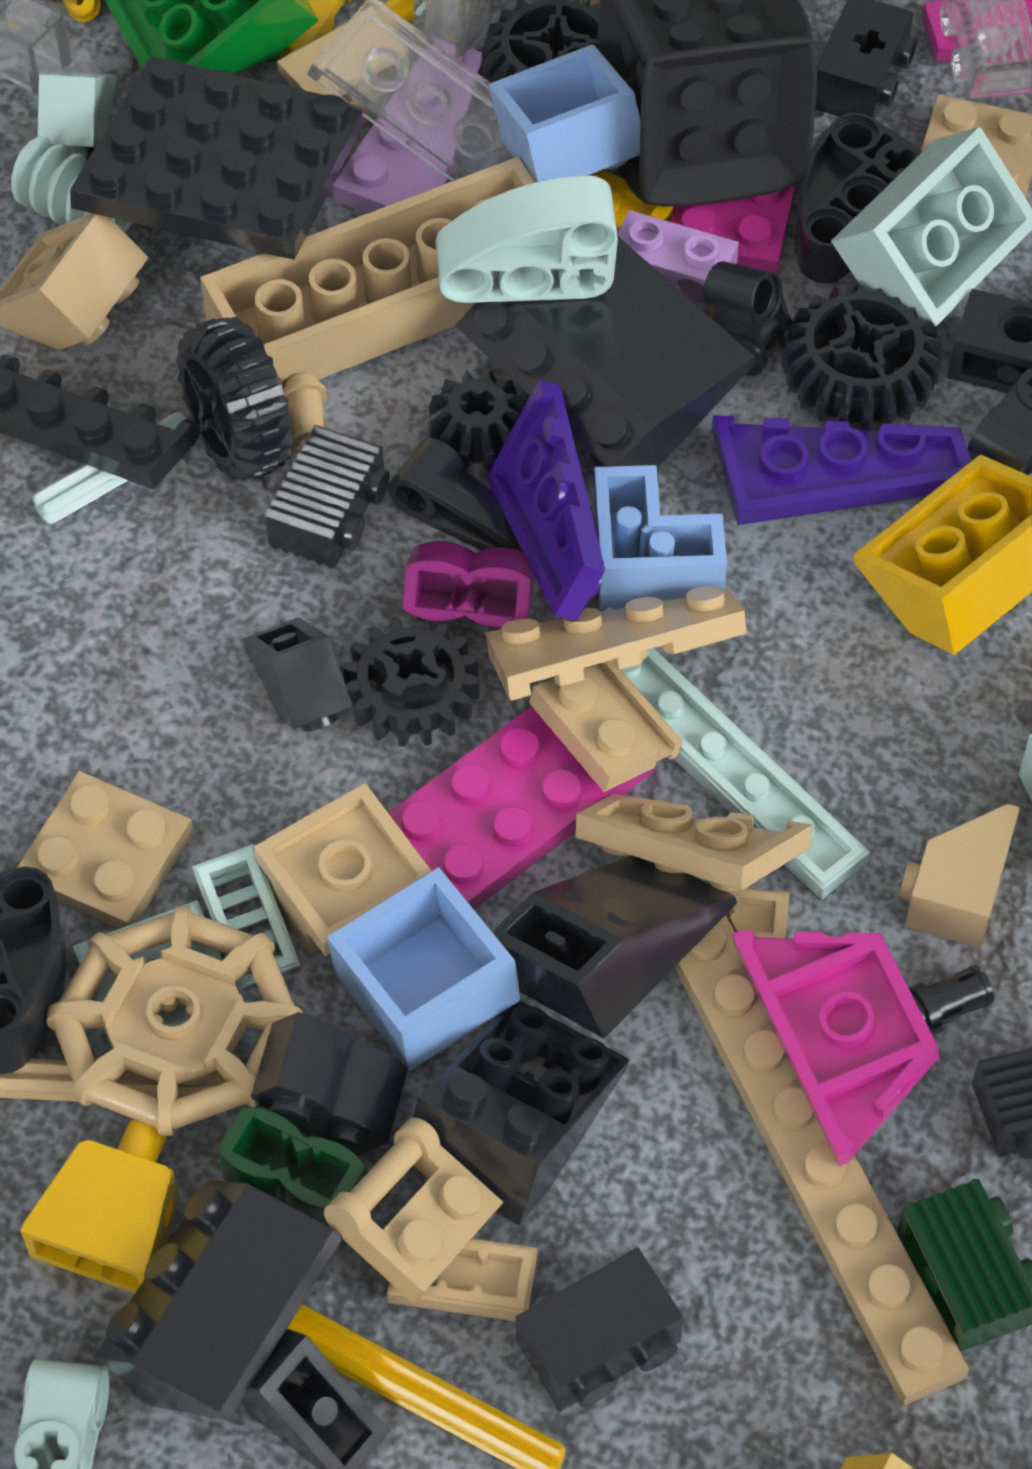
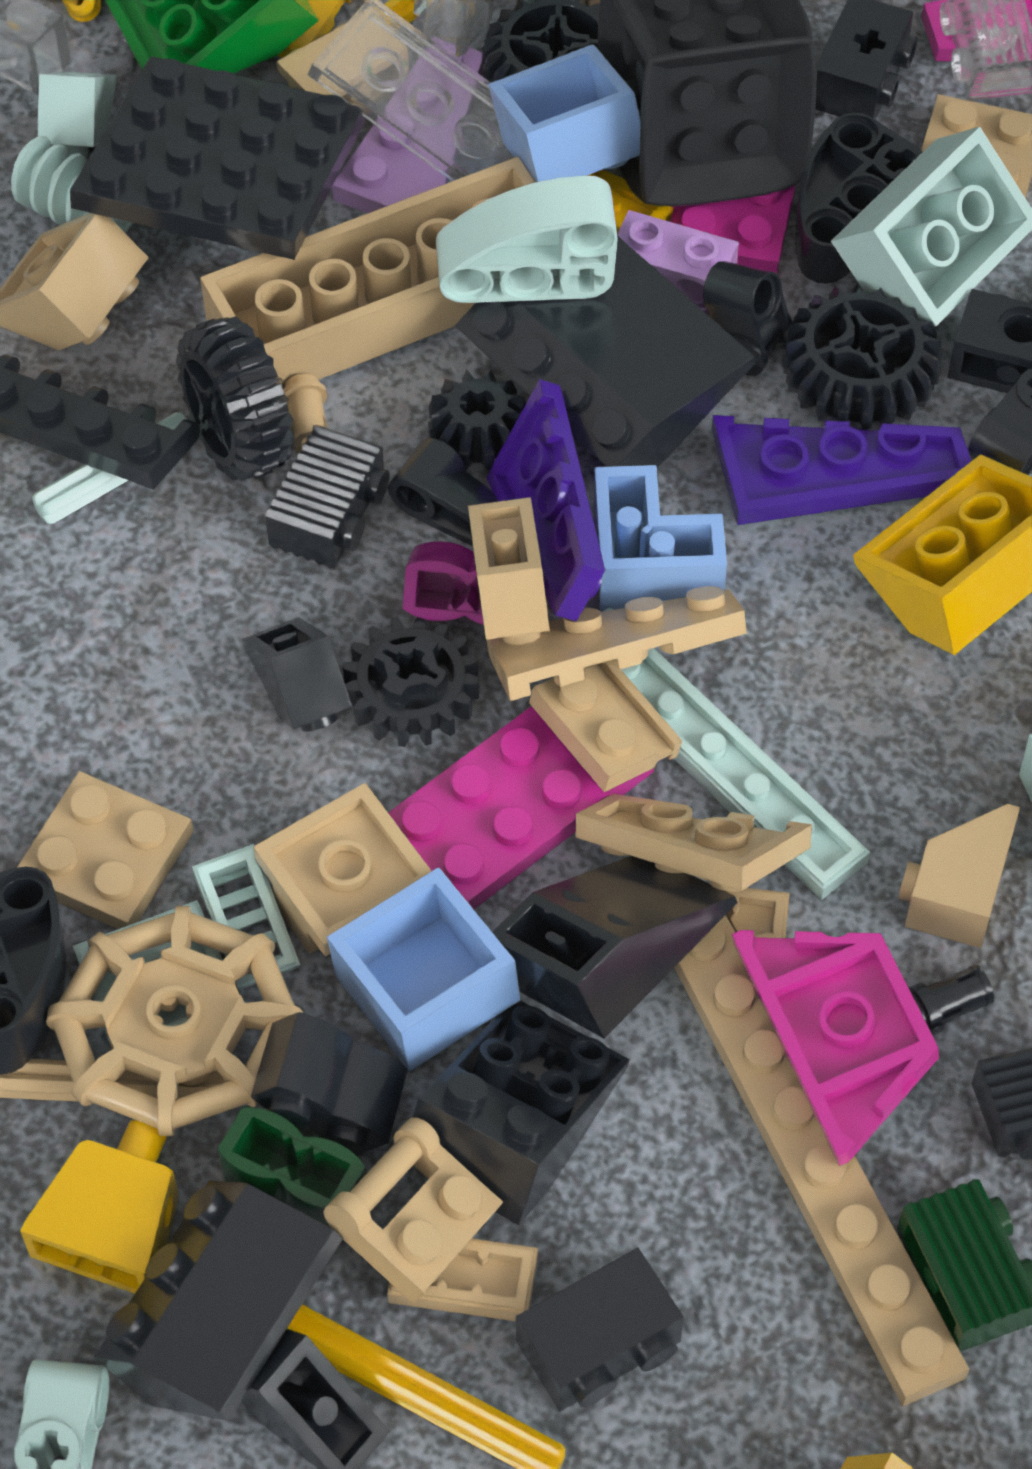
none -> tan slope [468,497,550,640]

